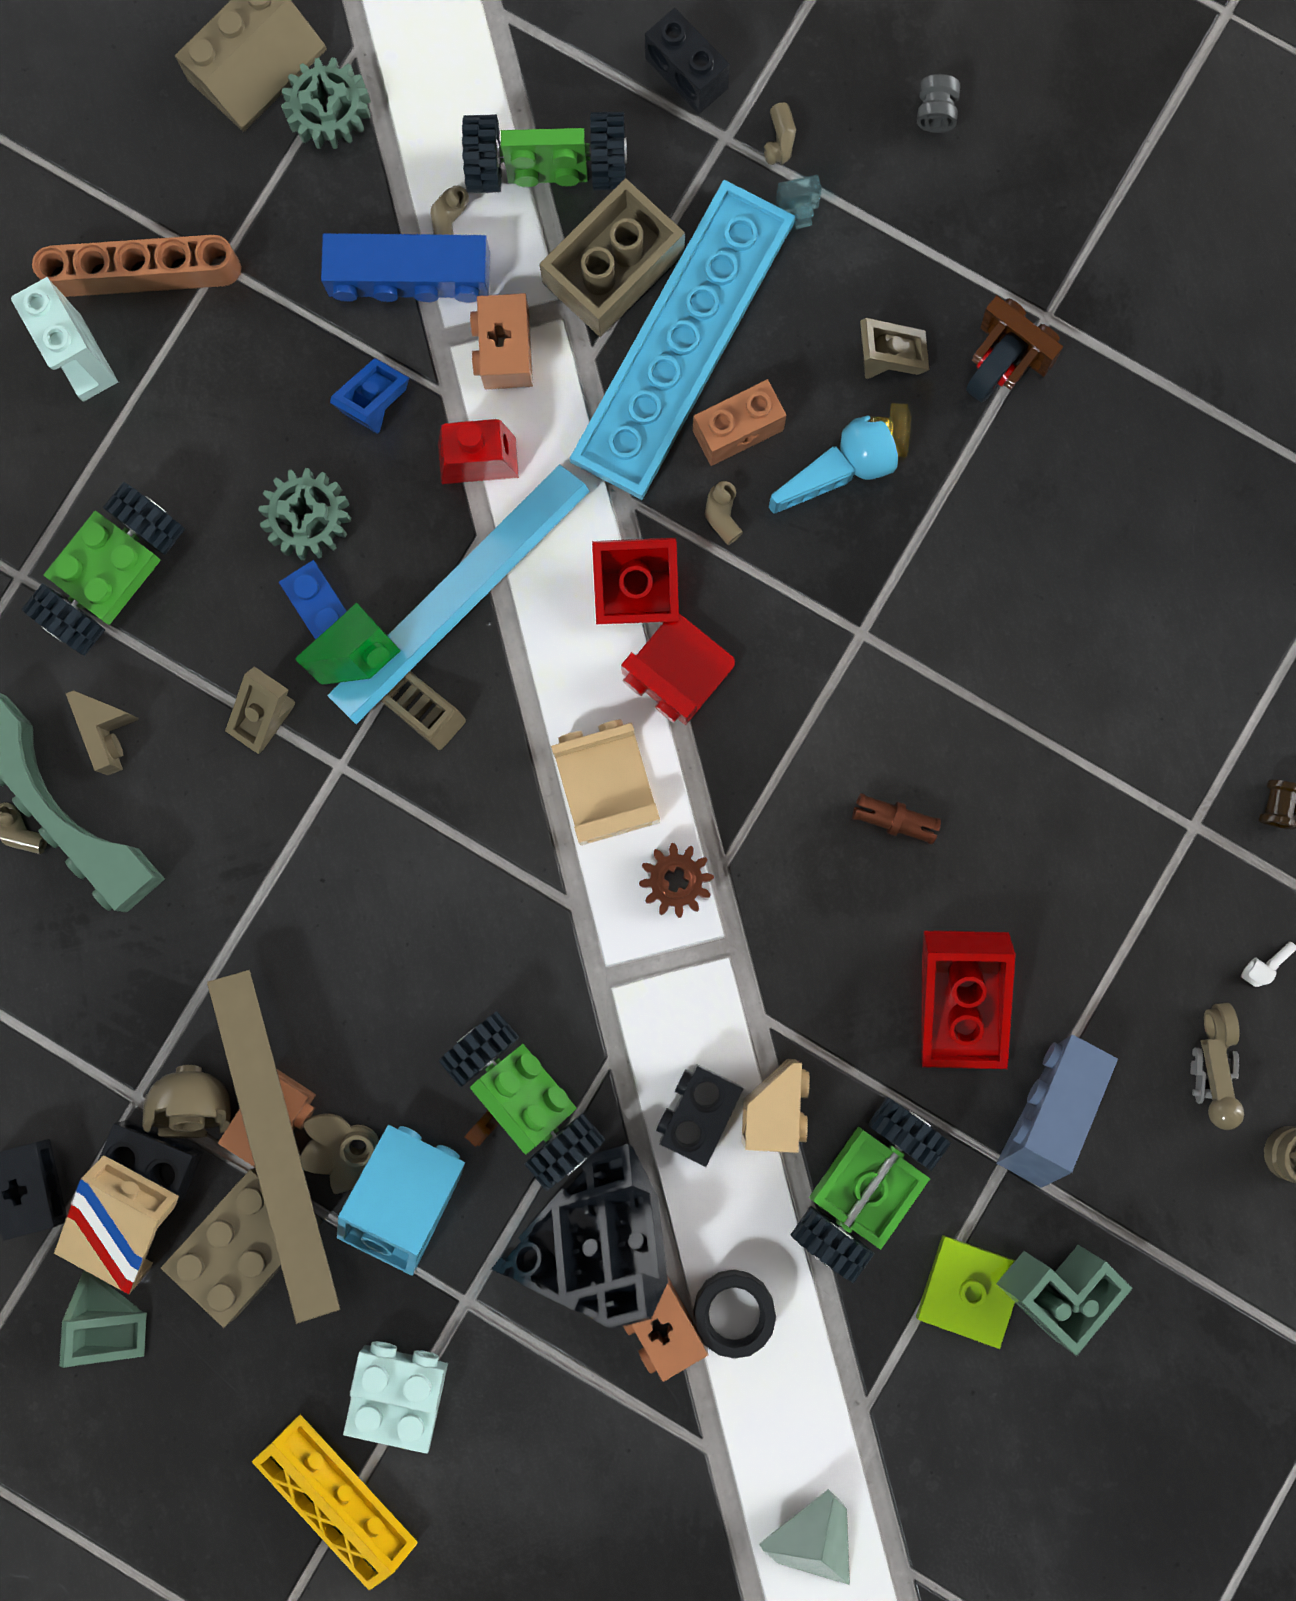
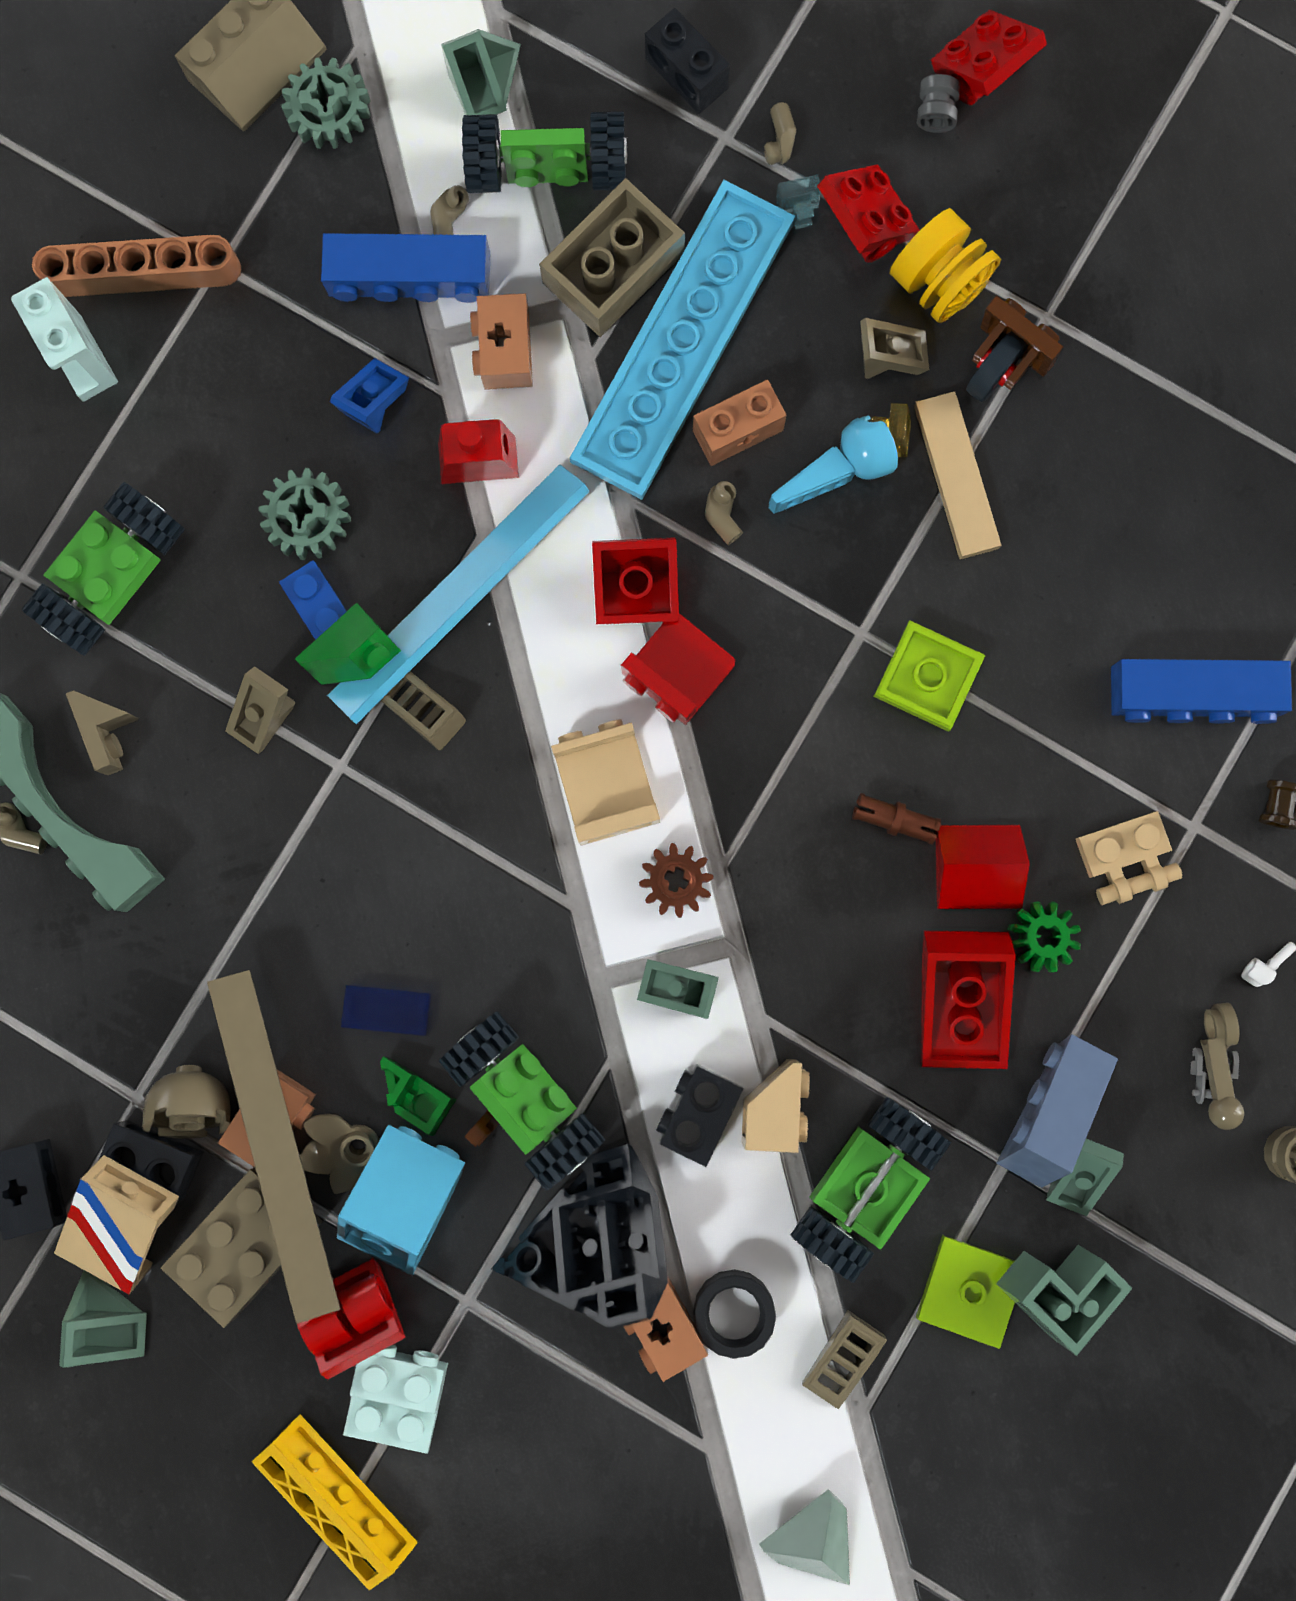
none -> red plate [297,1258,406,1380]
none -> clear blue tile [341,985,431,1036]
none -> green slope [380,1056,456,1136]
none -> sand green slope [441,29,521,115]
none -> sand green slope [637,959,719,1019]
none -> dark tan slope [802,1310,887,1410]
none -> red plate [817,164,920,263]
none -> lime plate [873,620,985,732]
none -> yellow wheel [889,208,1002,323]
none -> tan tile [914,391,1002,559]
none -> red plate [931,9,1047,105]
none -> red slope [935,825,1030,909]
none -> green gear [1008,901,1081,972]
none -> sand green slope [1047,1139,1124,1216]
none -> tan plate [1075,811,1182,905]
none -> blue brick [1111,659,1292,724]

